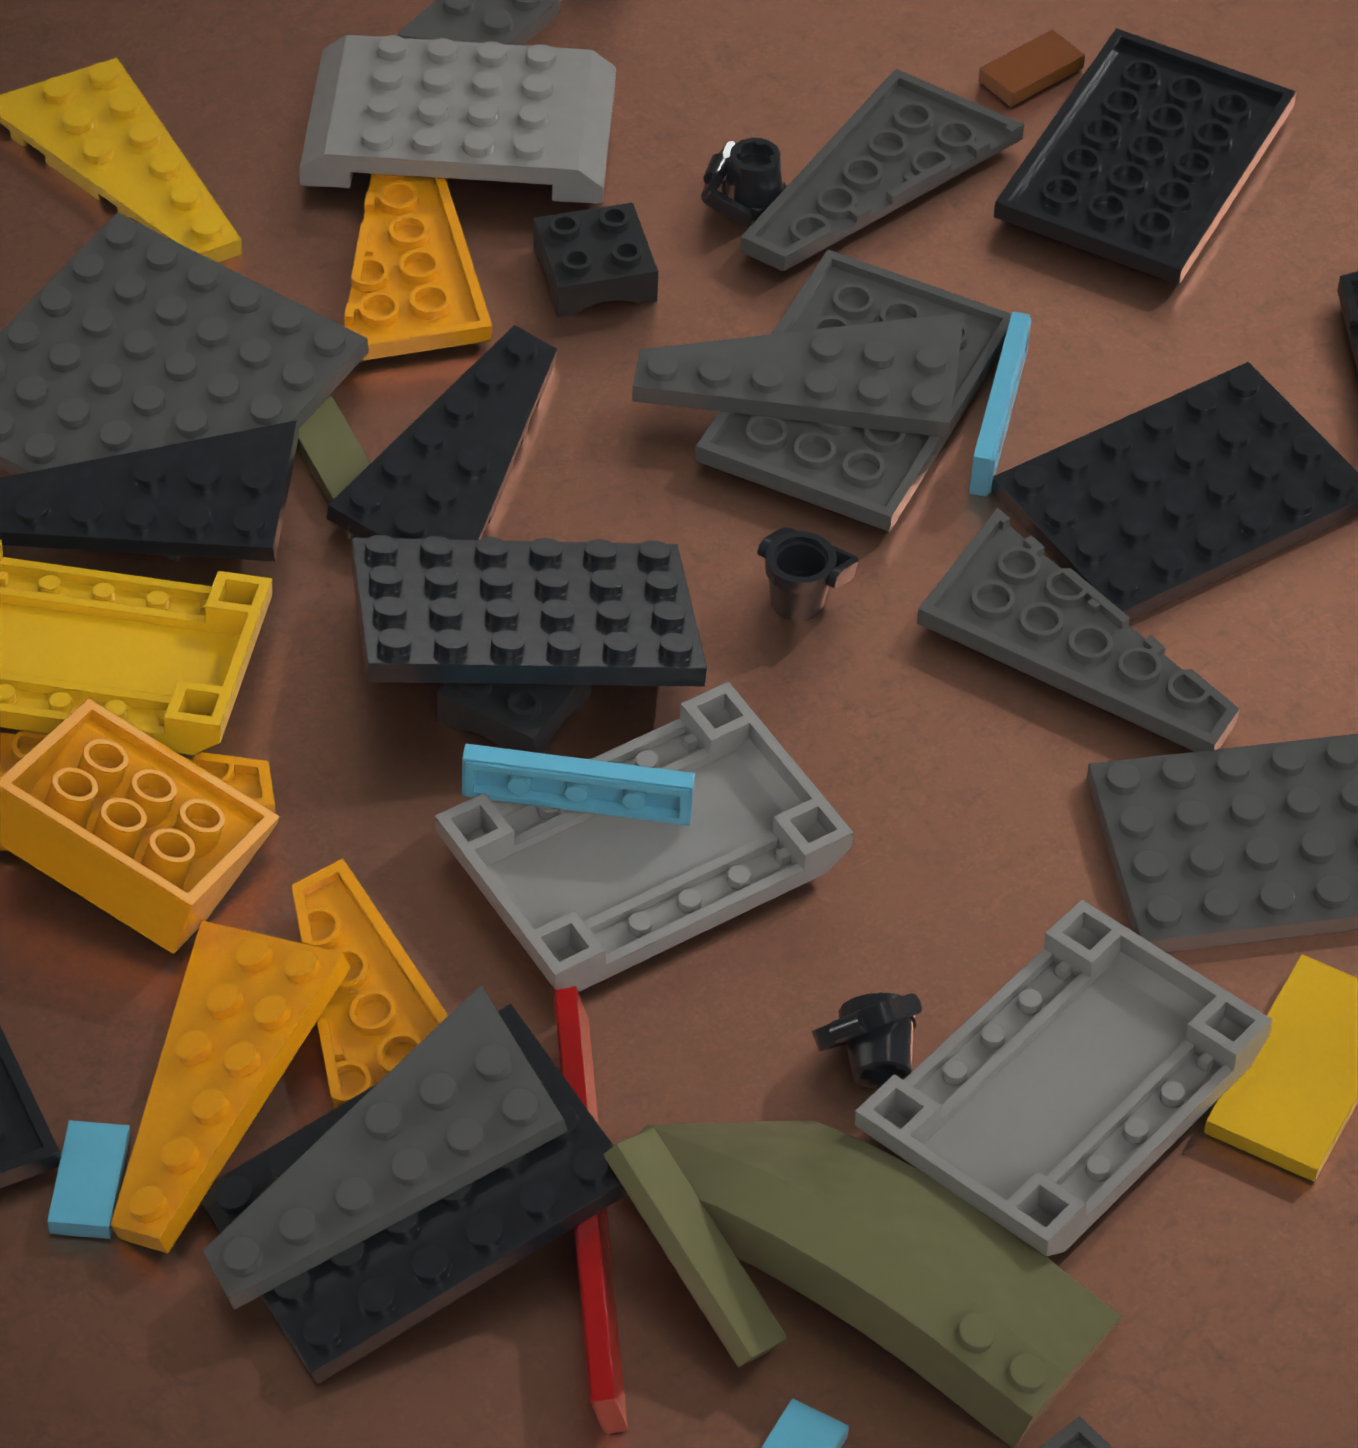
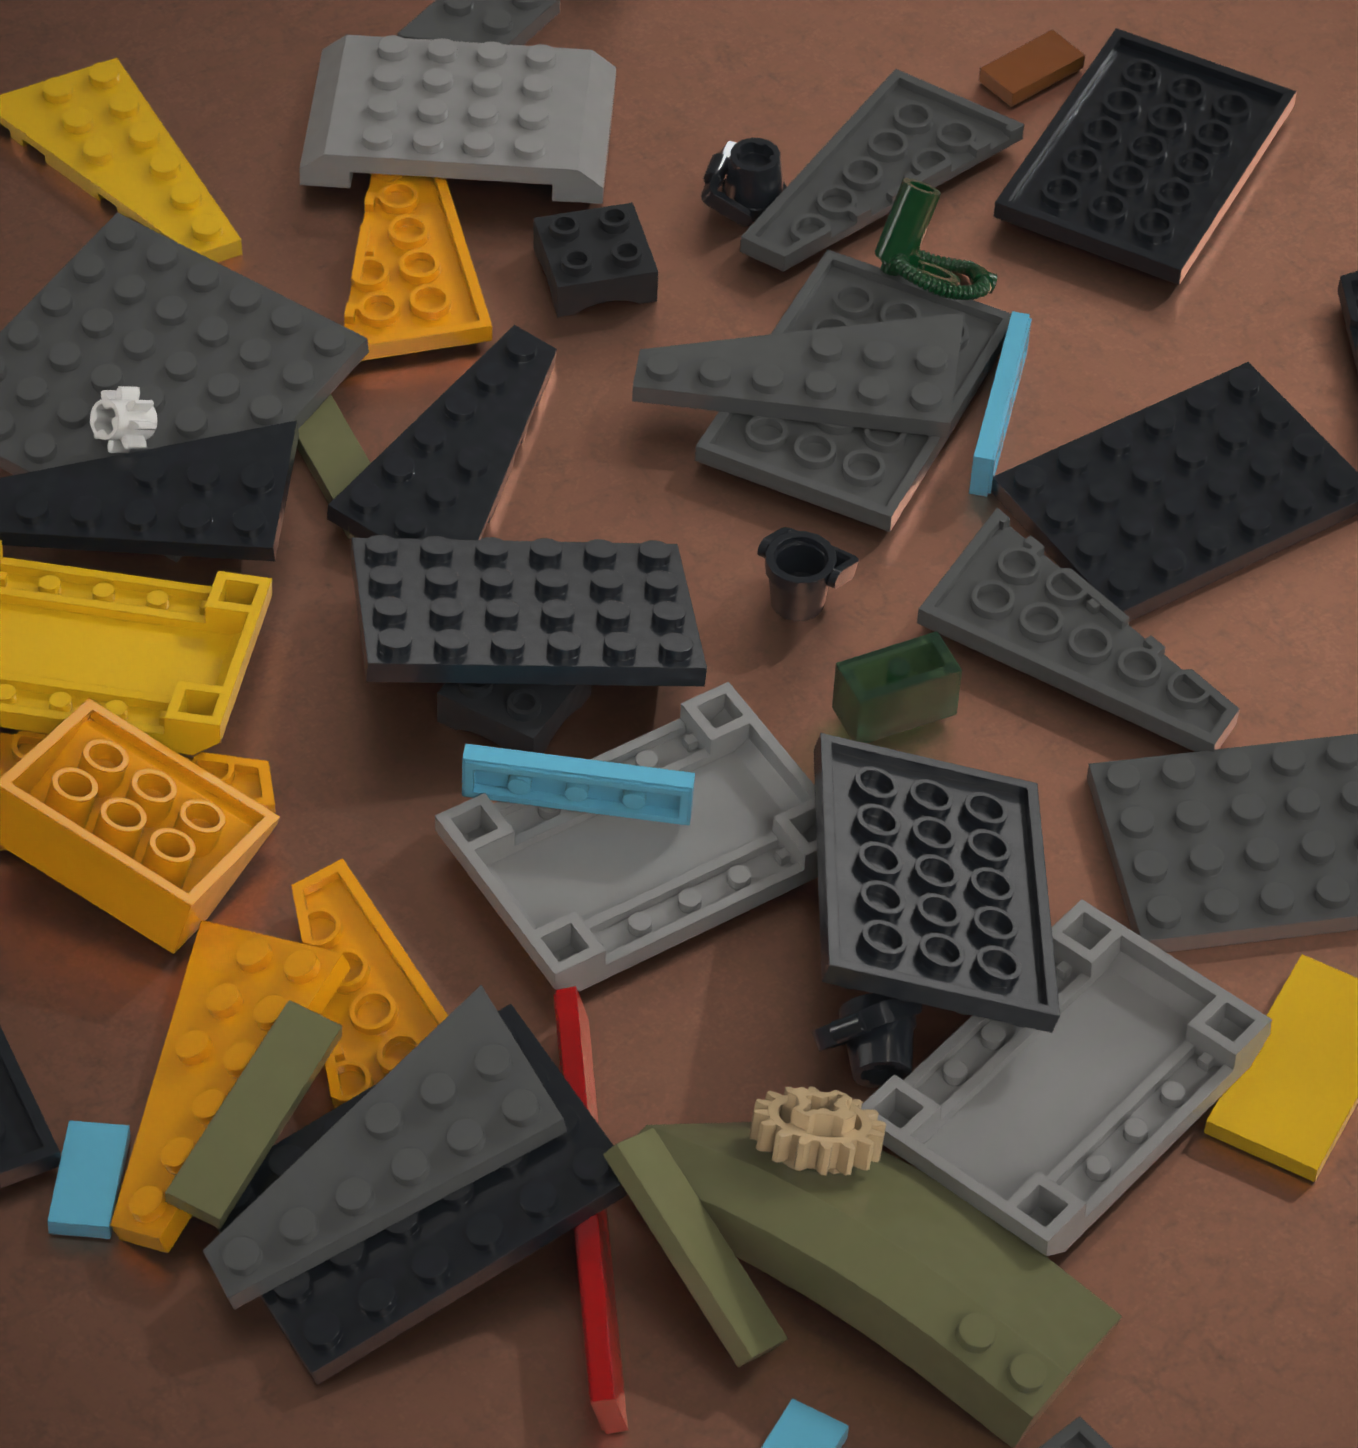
none -> white gear [90,386,157,453]
none -> olive tile [165,1000,342,1229]
none -> tan gear [749,1087,886,1175]
none -> black plate [814,733,1060,1033]
none -> clear green brick [832,631,962,743]
none -> dark green piece [875,178,998,300]

